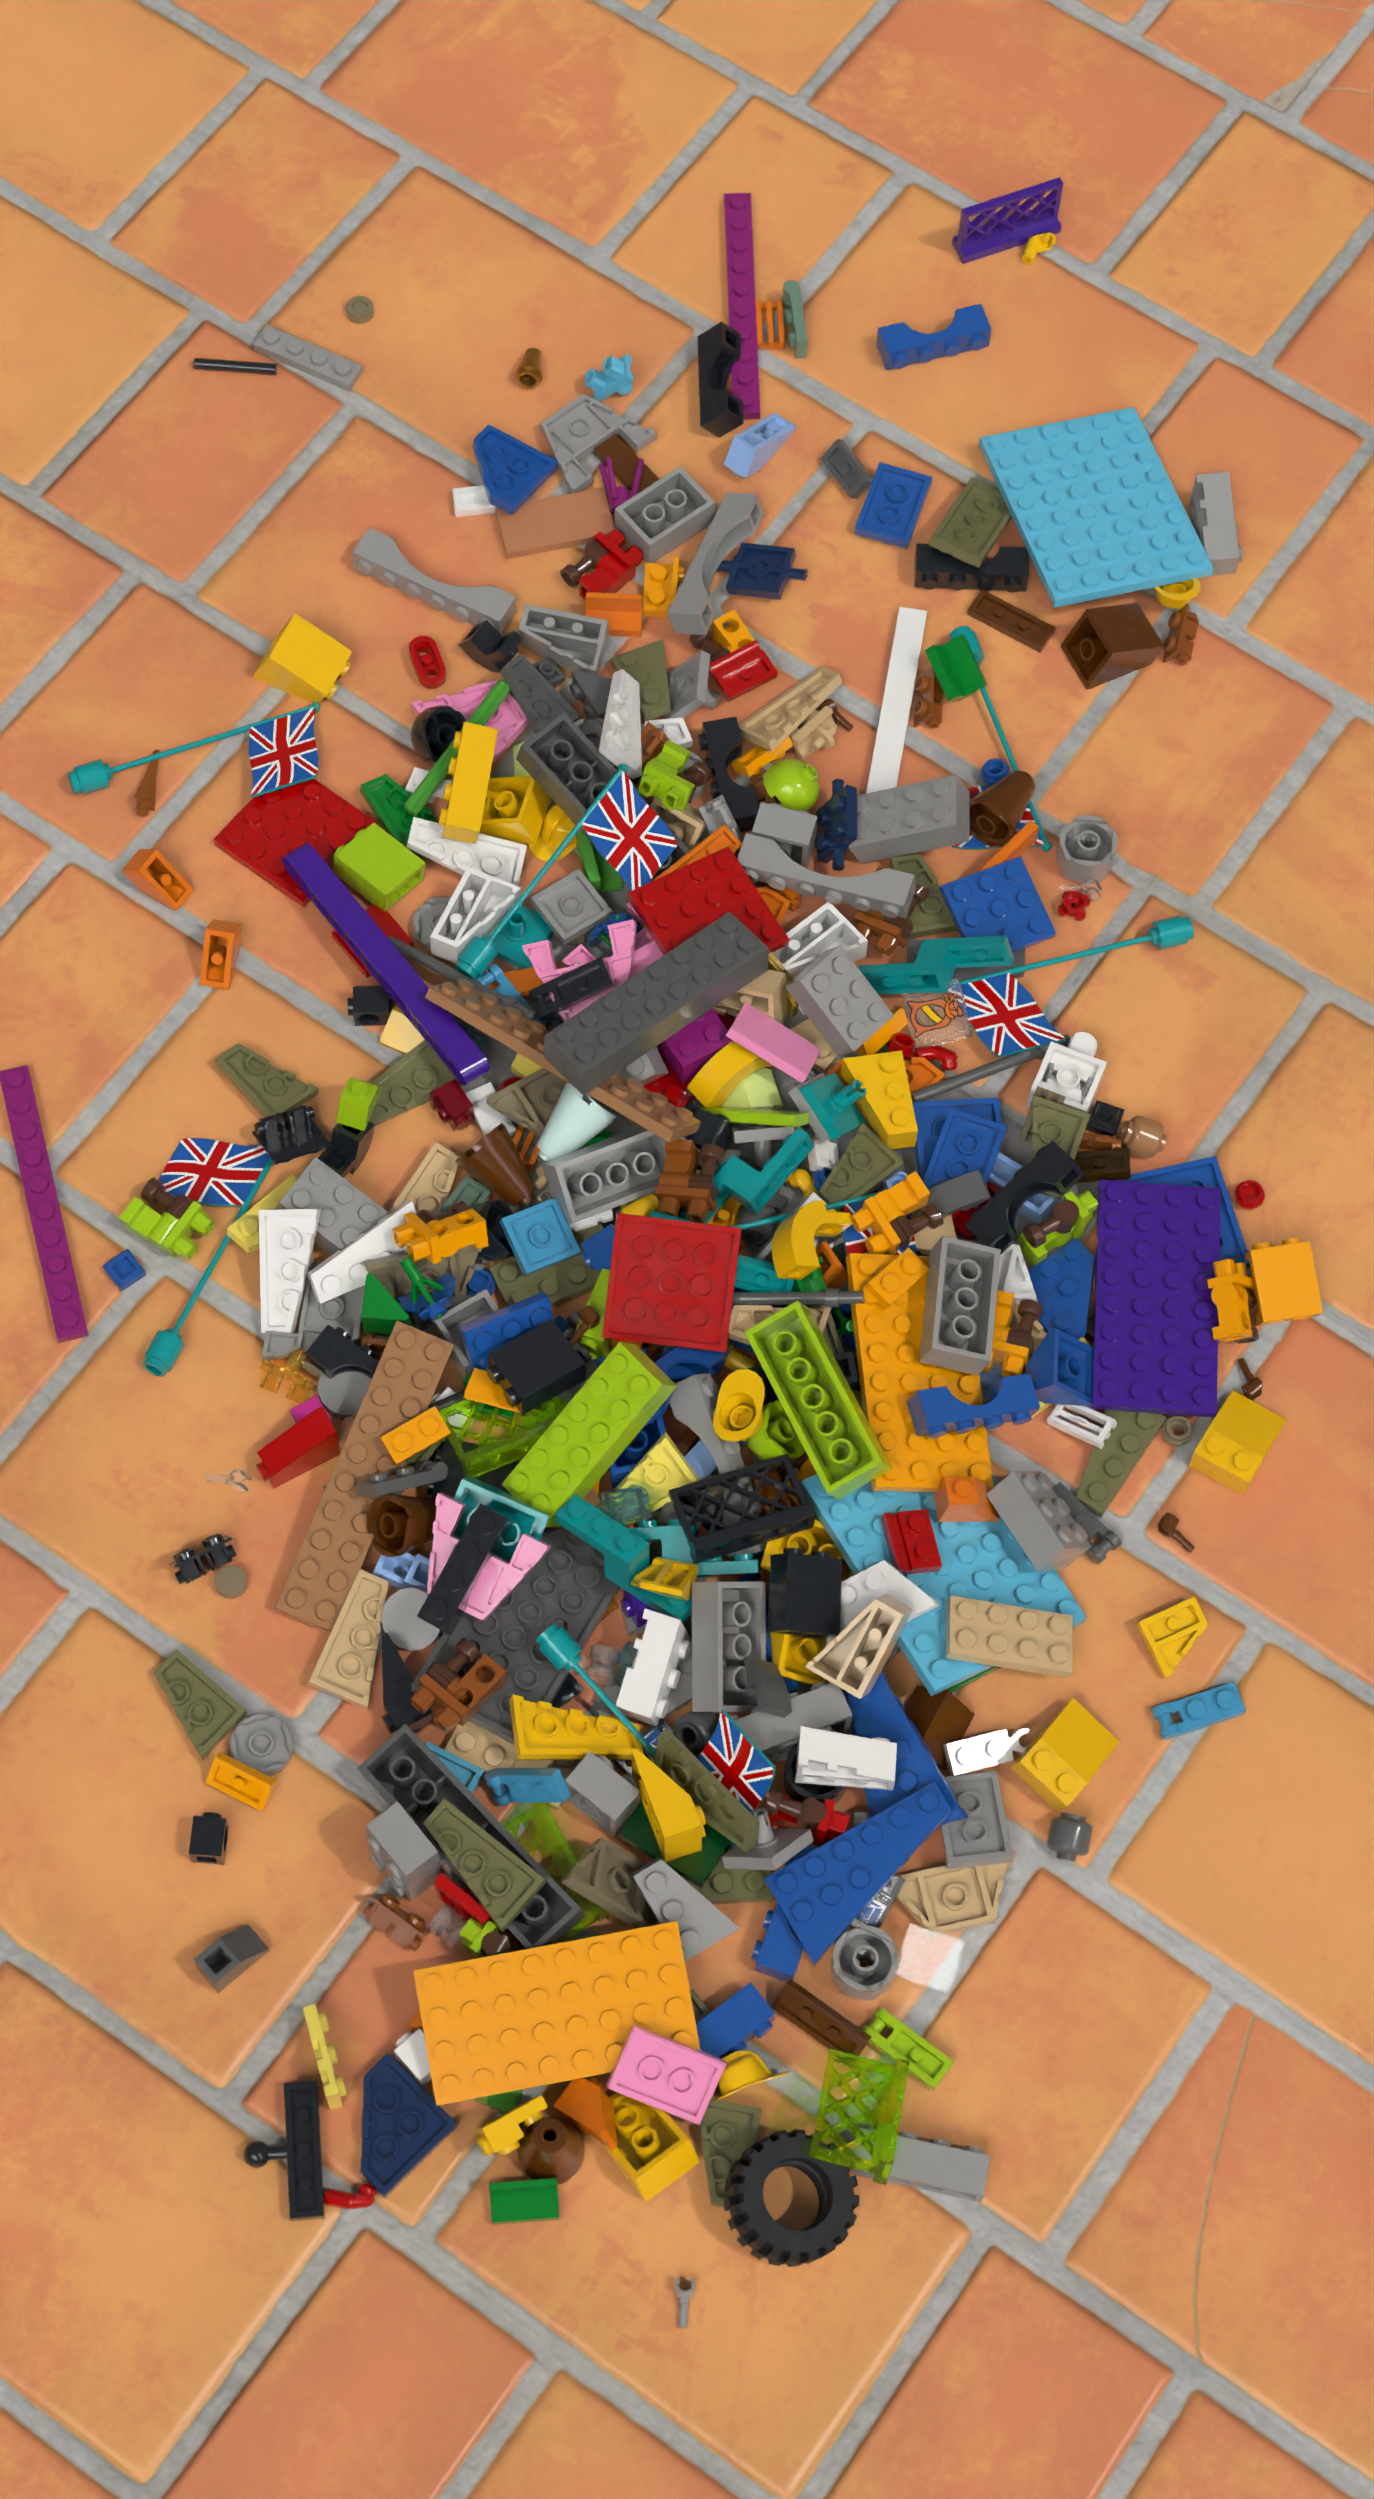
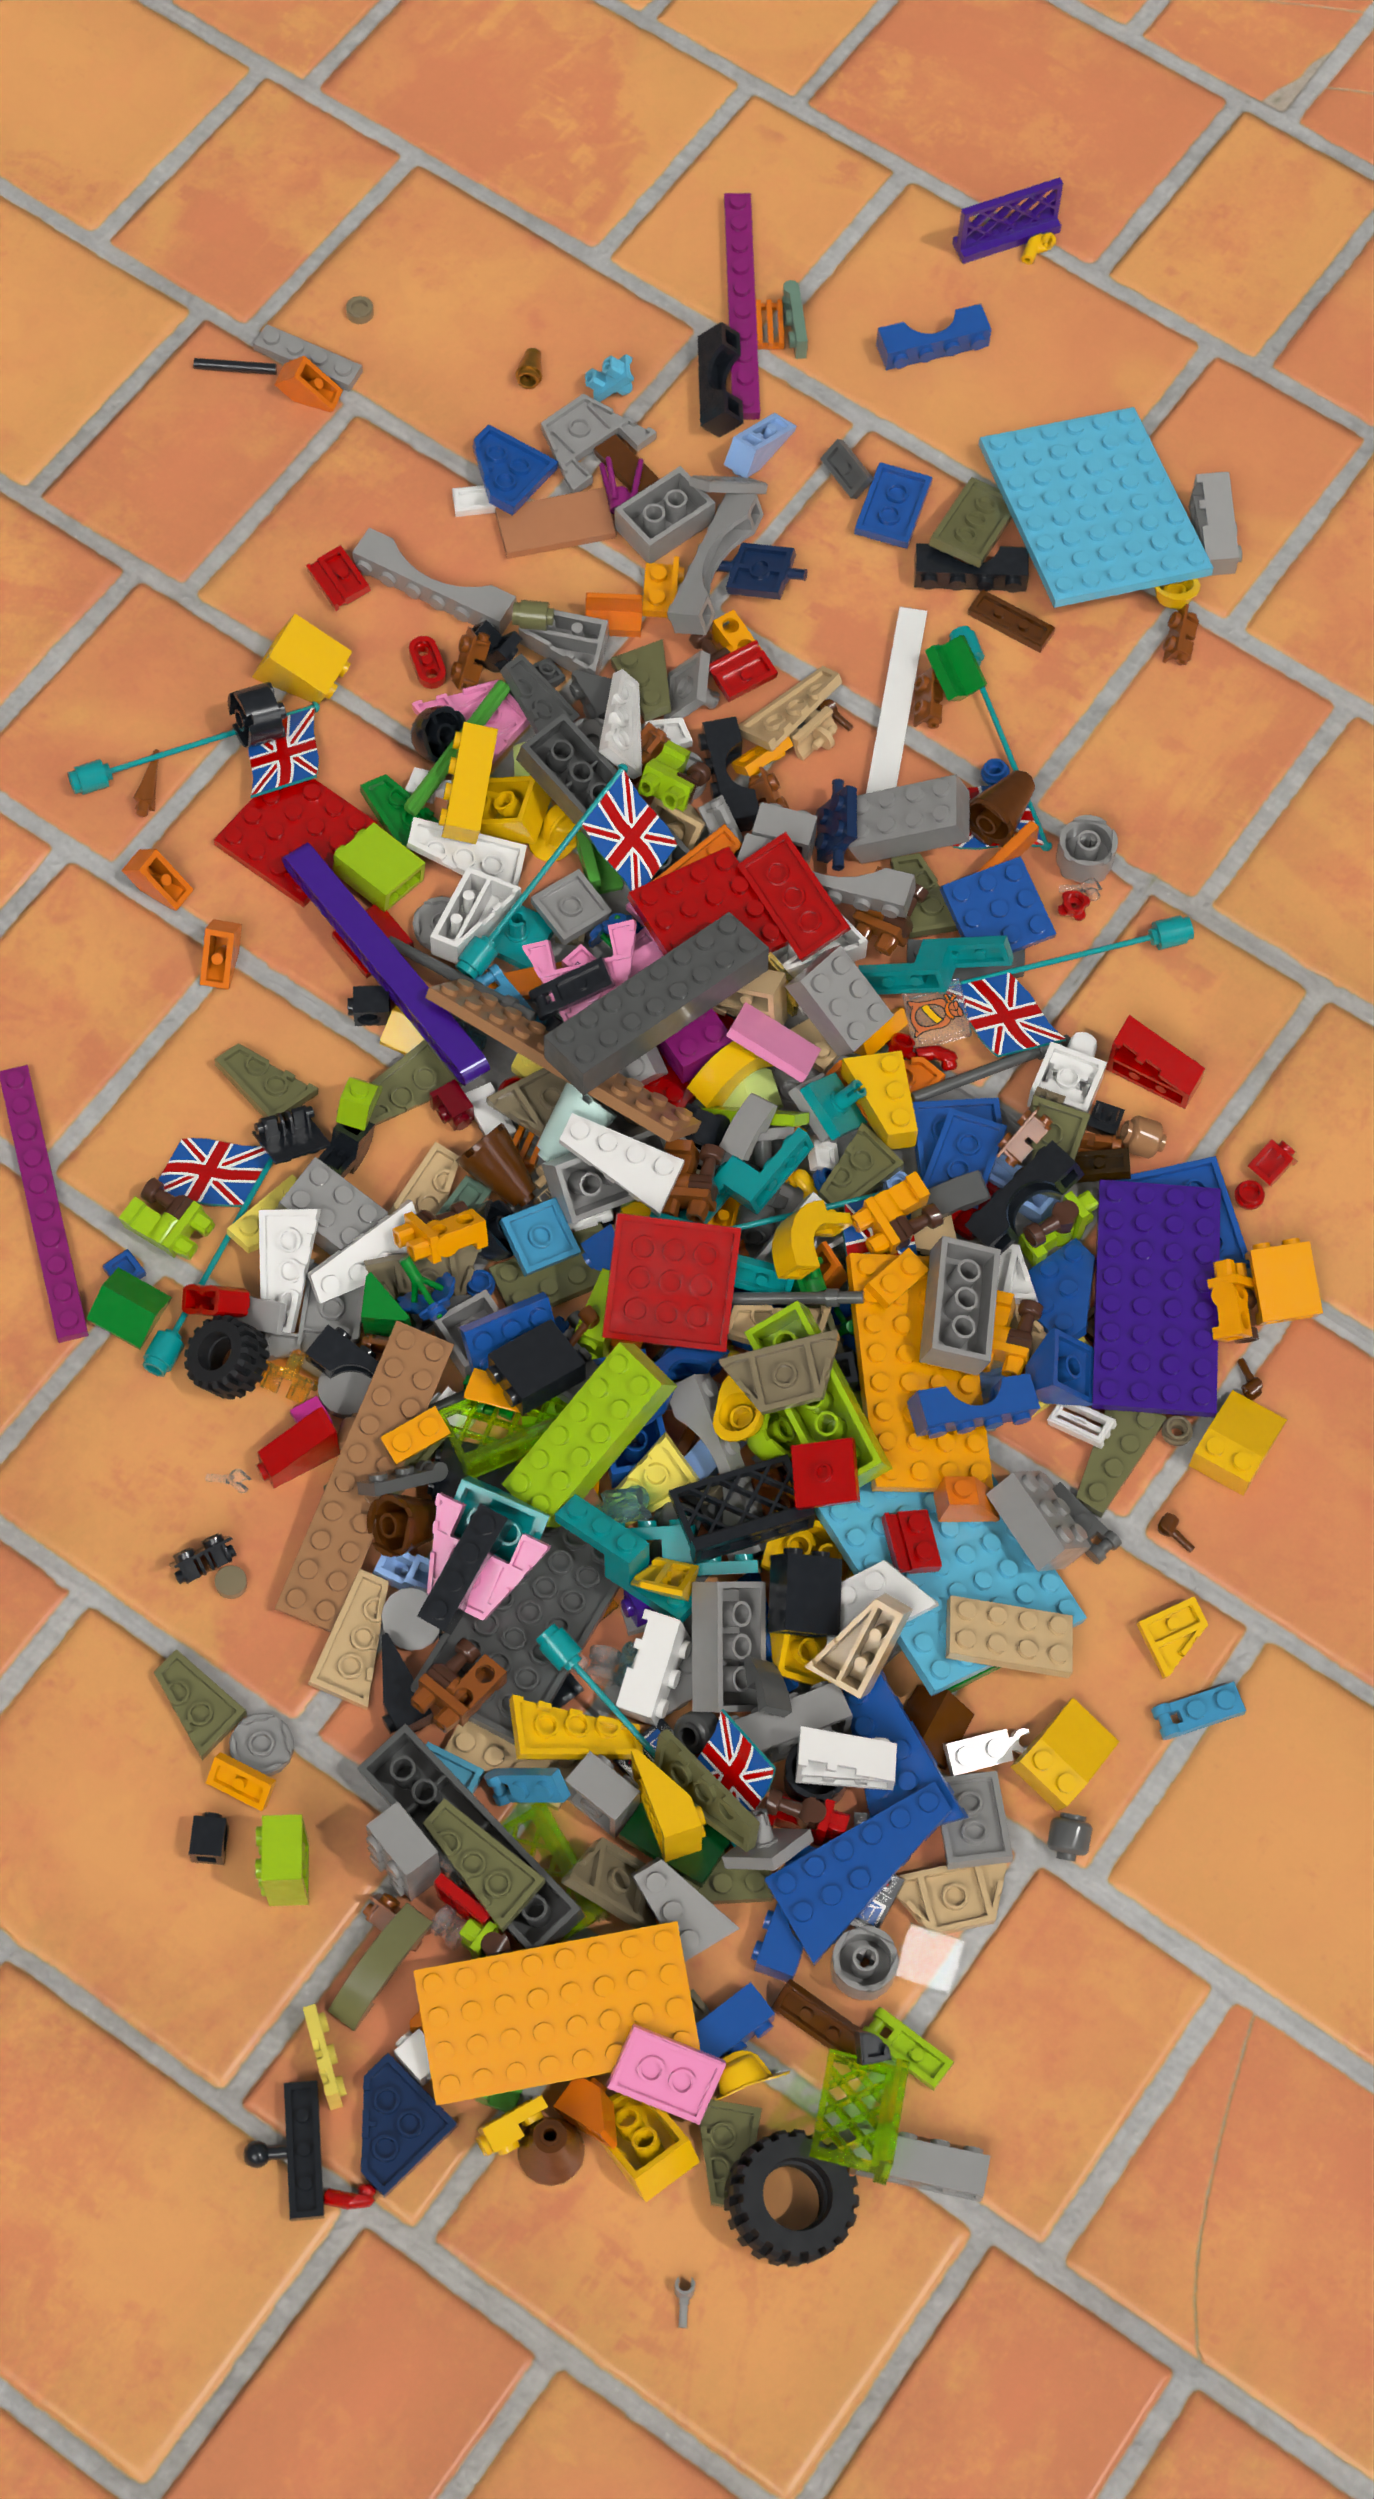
dark grey slope [194,1924,270,1993] -> none
green panel [489,2178,559,2225] -> none
red hips [560,528,643,601] -> none
lime cylinder [763,758,820,811] -> none
reddish brown slope [1060,603,1164,689] -> none
none -> green slope [87,1267,172,1350]
none -> red brick [181,1284,250,1318]
none -> black tyre [184,1315,270,1400]
none -> black brick [228,682,286,748]
none -> light grey slope [237,1296,286,1335]
none -> lime brick [255,1814,309,1906]
none -> orange slope [274,356,343,412]
none -> red plate [306,545,371,611]
none -> olive slope [328,1903,434,2031]
none -> dark orange hinge [450,627,491,690]
none -> olive brick [512,600,554,631]
none -> white wing [559,1113,684,1217]
none -> light grey tile [689,475,768,494]
none -> light grey slope [719,1093,778,1161]
none -> dark tan wing [719,1329,840,1415]
none -> red plate [737,831,851,962]
none -> red plate [791,1437,860,1510]
none -> black tile [854,2030,892,2066]
none -> hinge [997,1106,1053,1168]
none -> red wedge [1106,1015,1205,1109]
none -> red bracket [1248,1139,1298,1187]

